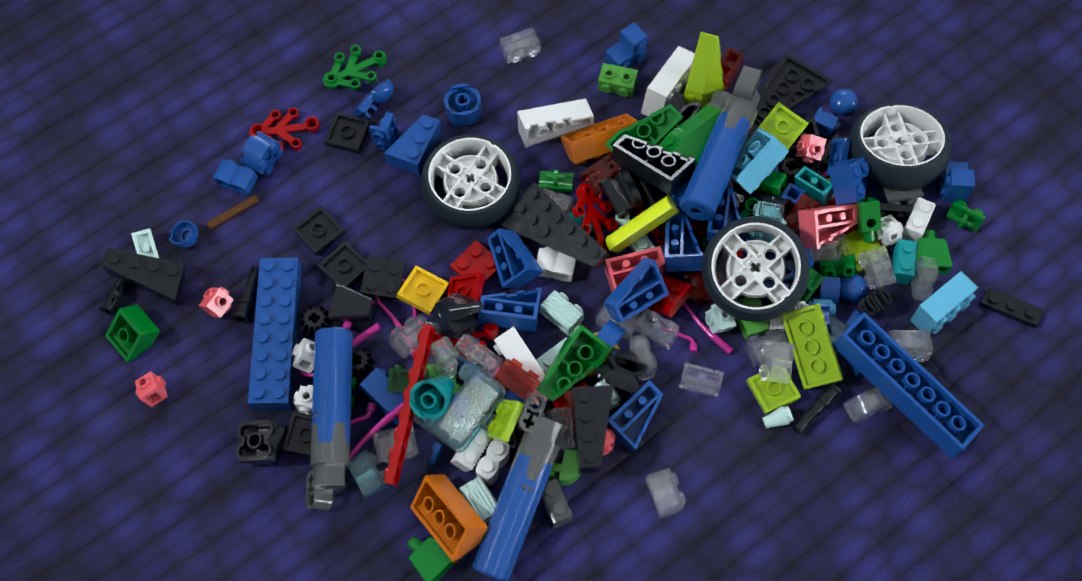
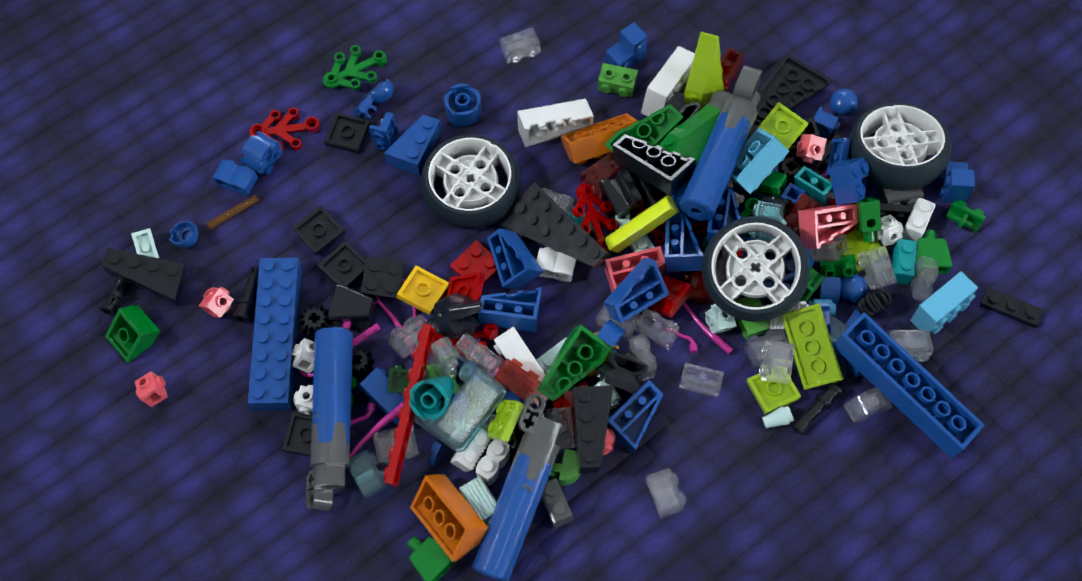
black piece [236,419,288,467] -> none
green hips [539,169,573,193] -> none
light aqua brick [539,290,584,335] -> none

